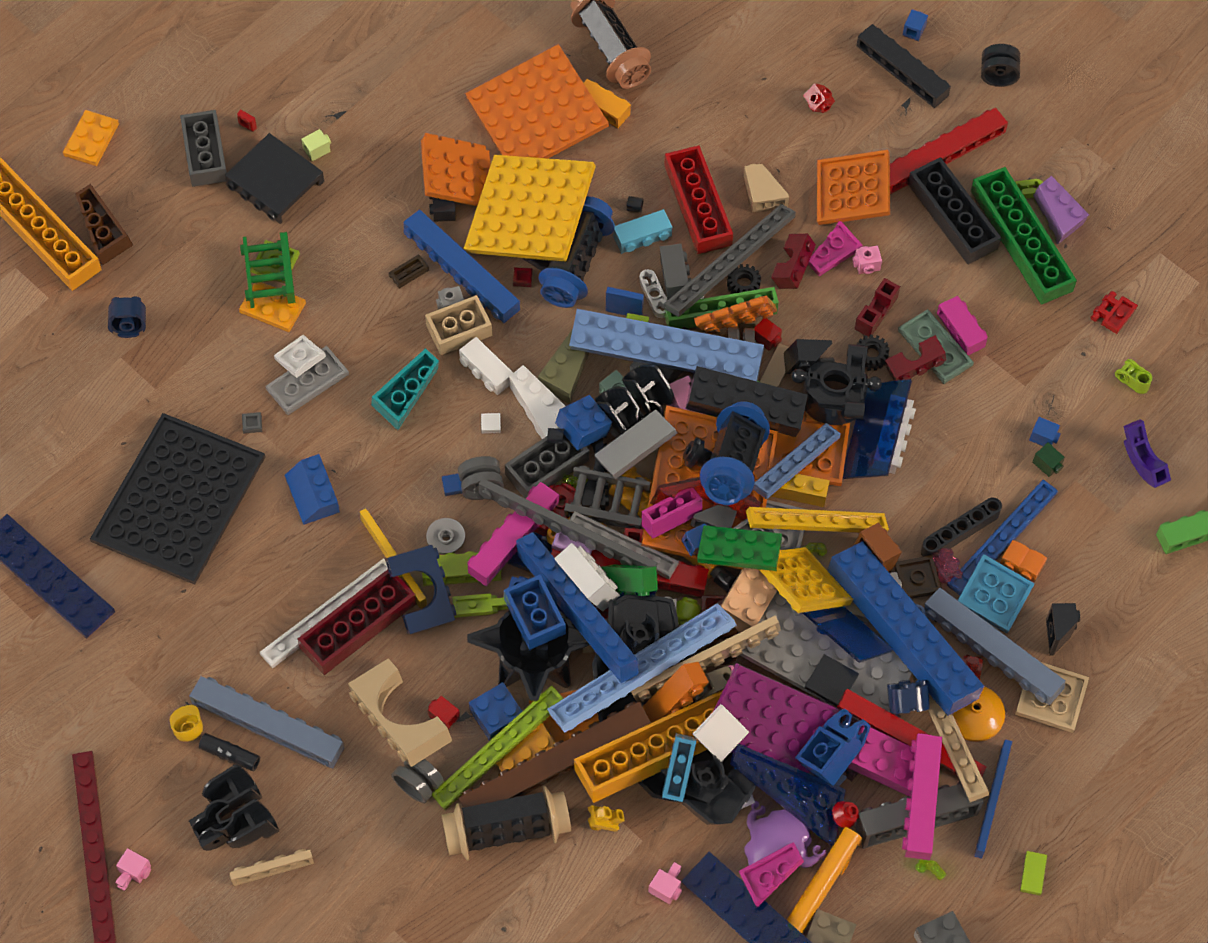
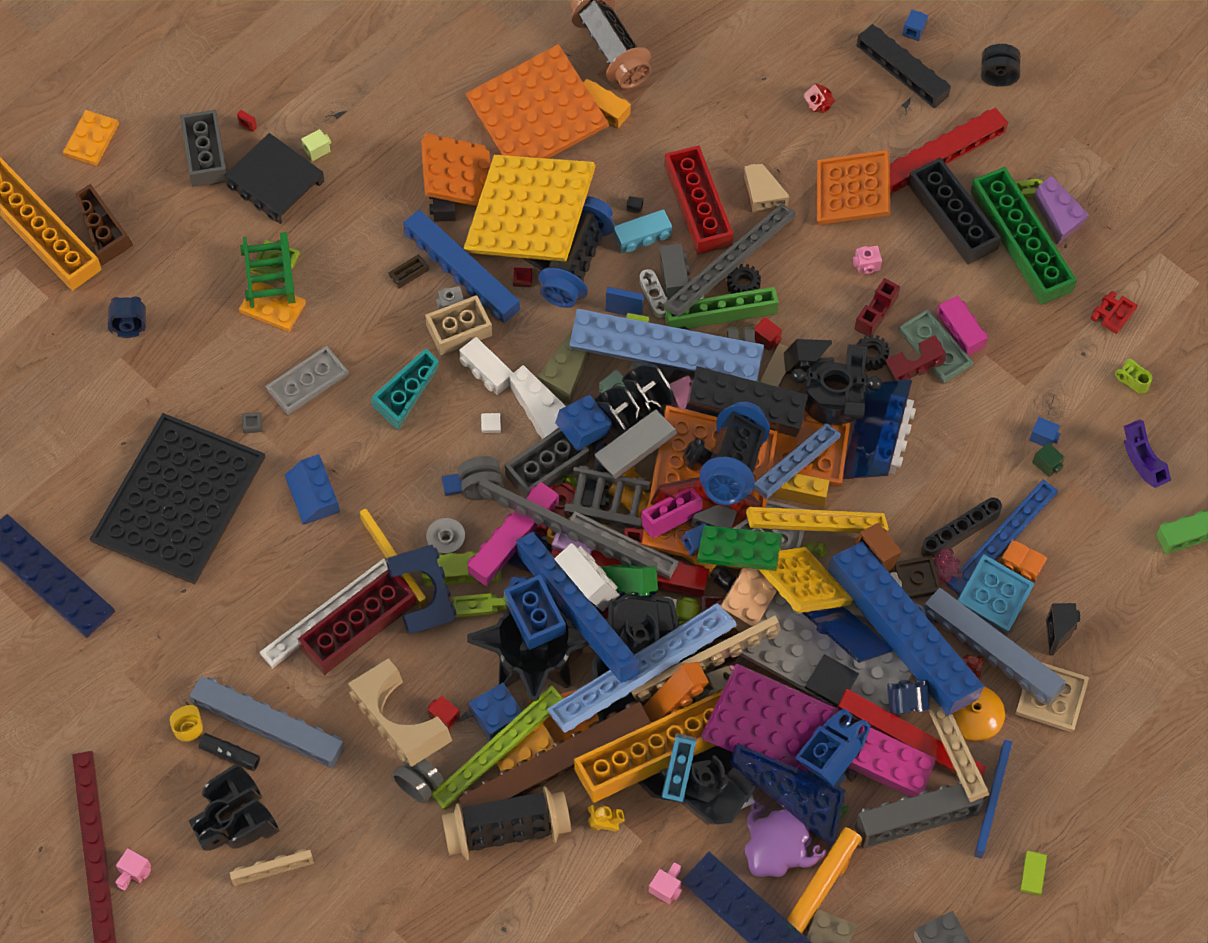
white tile [274,335,326,378] -> none
black hose [547,428,564,444] -> none
white tile [693,704,749,762] -> none
orange hinge [694,295,777,335] -> none
dark pink wing [739,842,804,907] -> none
dark red arch [771,233,816,289] -> none
dark pink wing [808,221,863,276] -> none
red cone [832,801,859,828] -> none
dark pink brick [902,733,942,860] -> none
clear neon green arm [915,859,947,880] -> none

